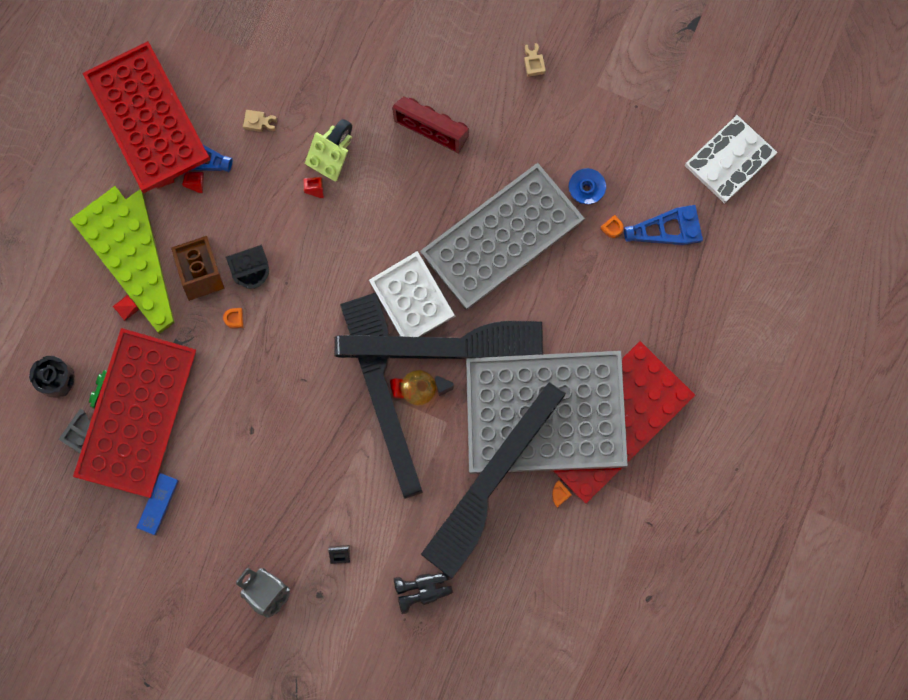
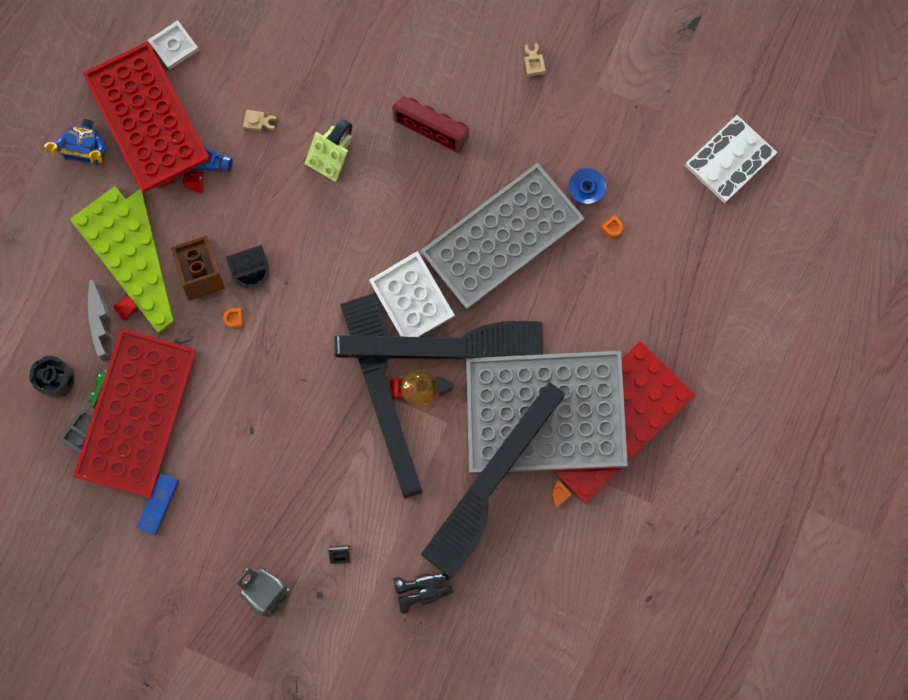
red slope [304,177,324,198] -> none
blue plate [624,205,703,245] -> none
none -> torso [45,119,106,165]
none -> light grey slope [88,280,111,361]
none -> white tile [148,20,199,70]

